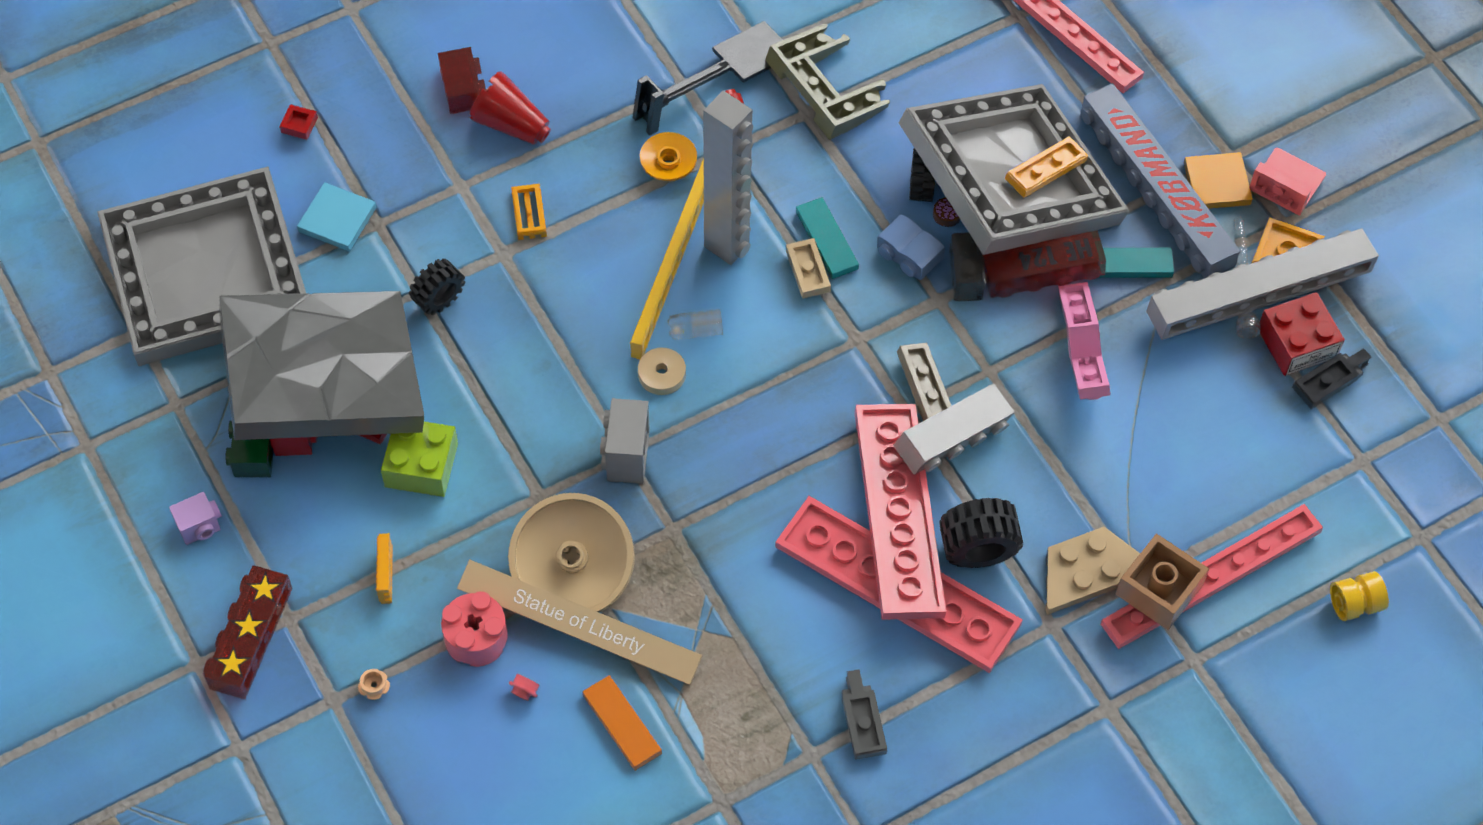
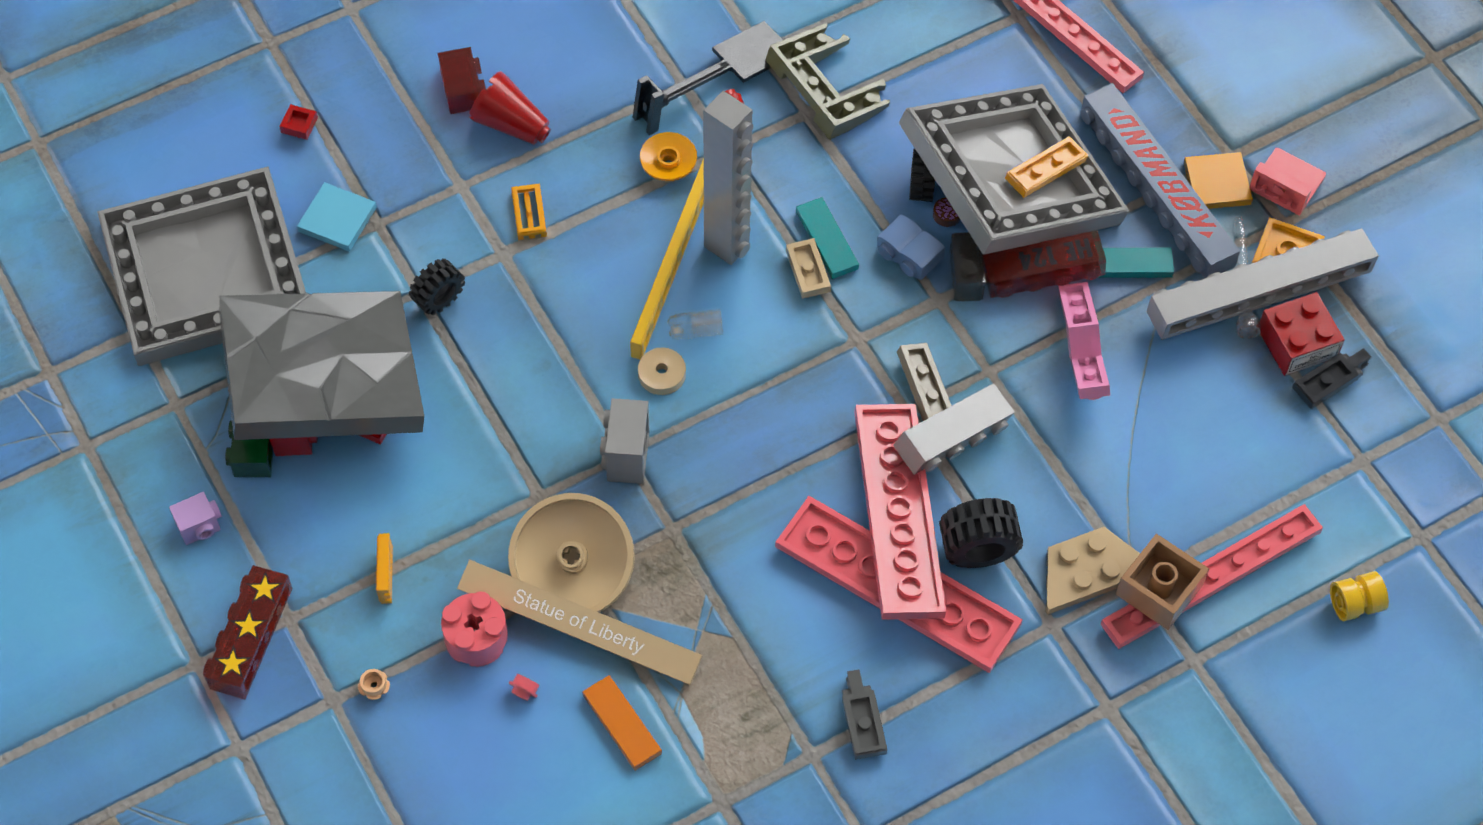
lime brick [381,421,458,497] -> none

